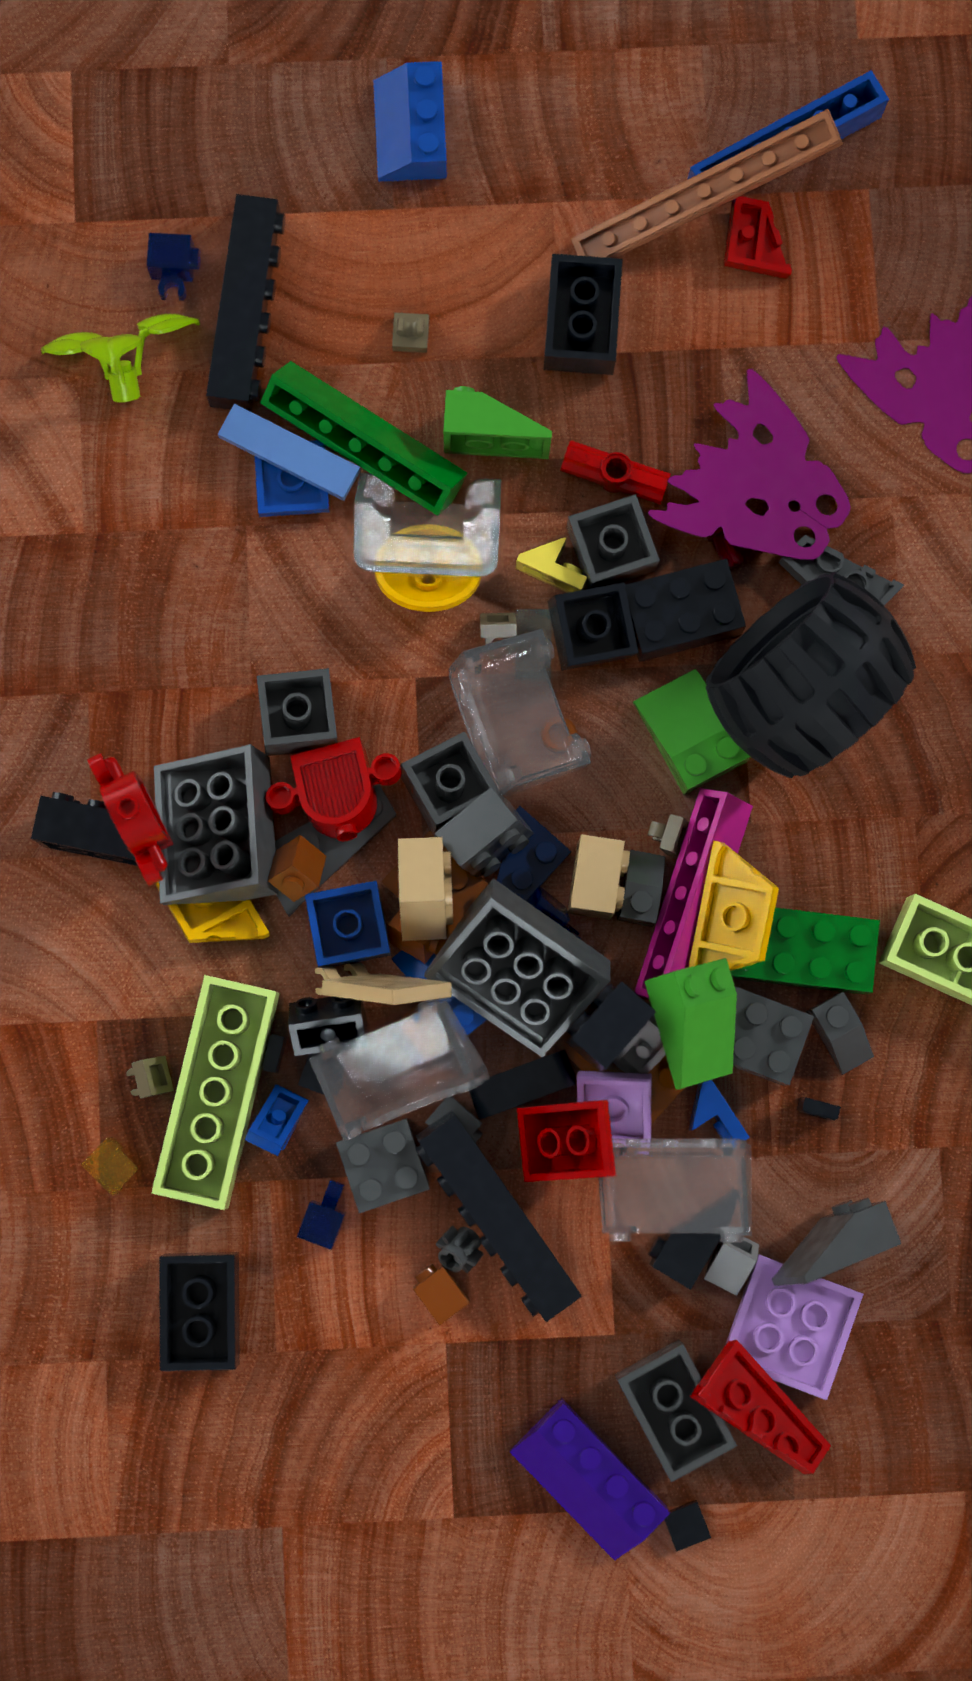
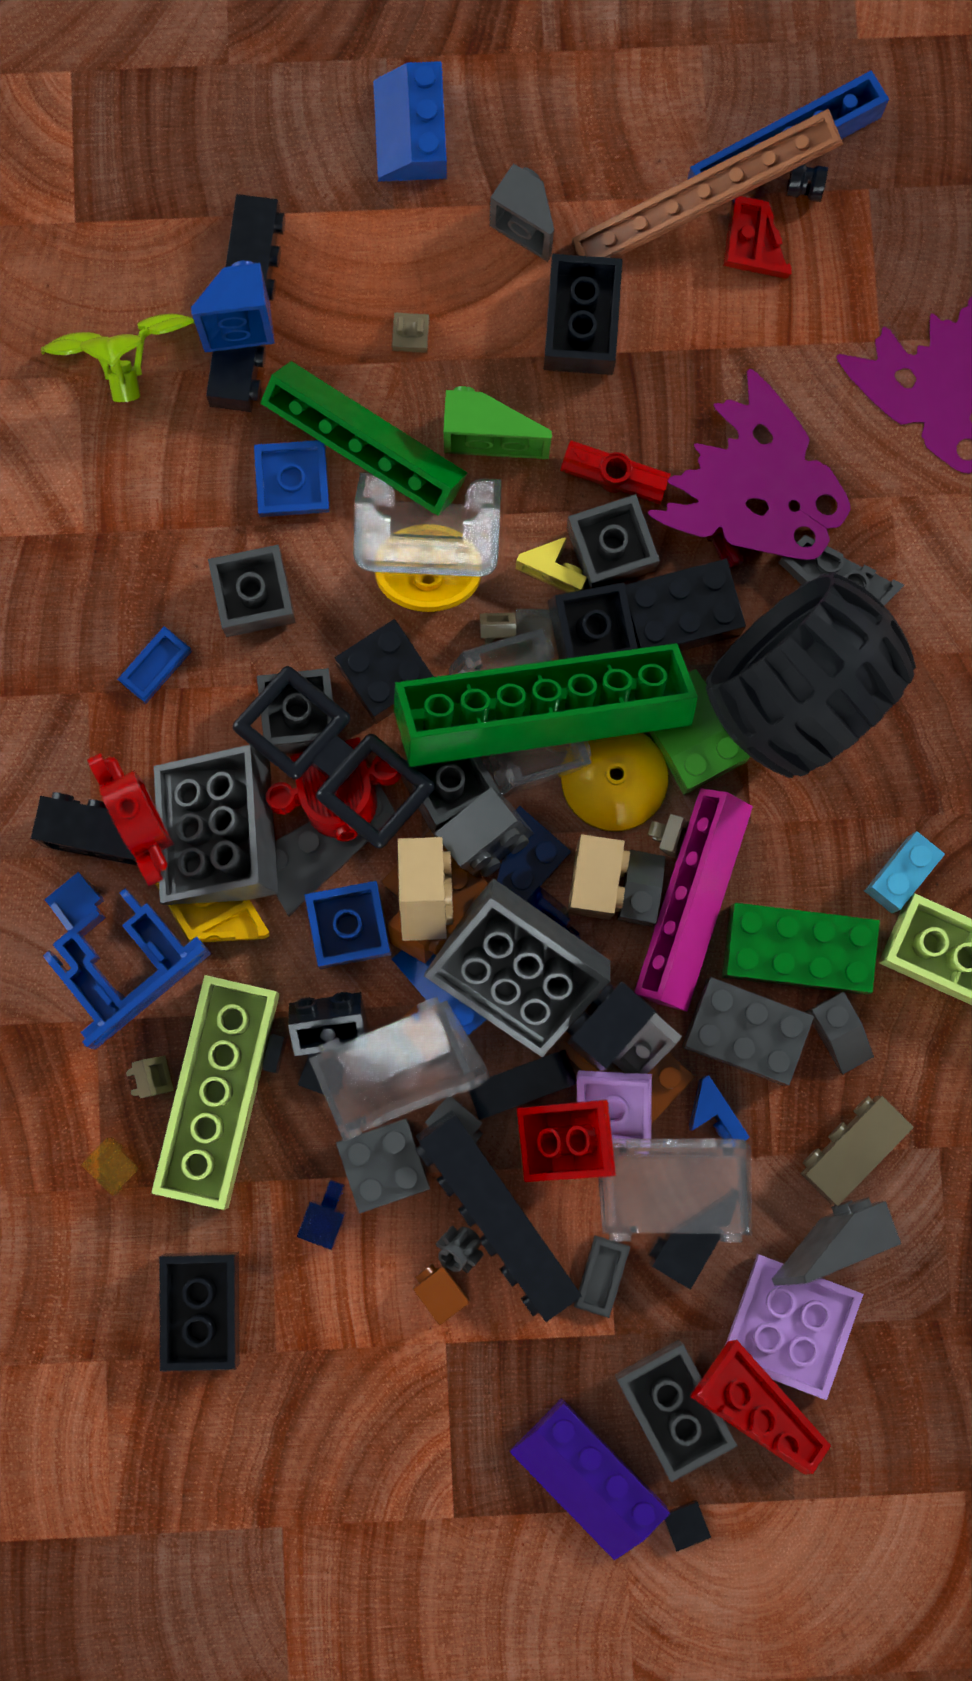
clear blue brick [147,233,200,301] -> none
medium blue tile [218,404,361,501] -> none
blue slope [245,1084,309,1156] -> none
dark orange brick [268,835,326,902] -> none
tan tile [315,963,451,1005] -> none
bright green slope [644,958,737,1090] -> none
yellow wing [688,841,779,971] -> none
light grey brick [704,1228,759,1296] -> none
black tile [797,1097,841,1121] -> none
none -> blue container [43,872,211,1050]
none -> blue tile [117,626,192,704]
none -> blue slope [191,261,275,353]
none -> dark grey brick [208,545,296,637]
none -> black bar [232,666,435,849]
none -> black brick [334,619,434,724]
none -> green brick [394,643,698,767]
none -> dark grey slope [489,163,554,262]
none -> yellow dish [561,733,668,831]
none -> dark grey tile [574,1235,630,1318]
none -> black wheel [786,164,828,202]
none -> dark tan brick [800,1096,914,1206]
none -> medium azure brick [864,831,945,914]

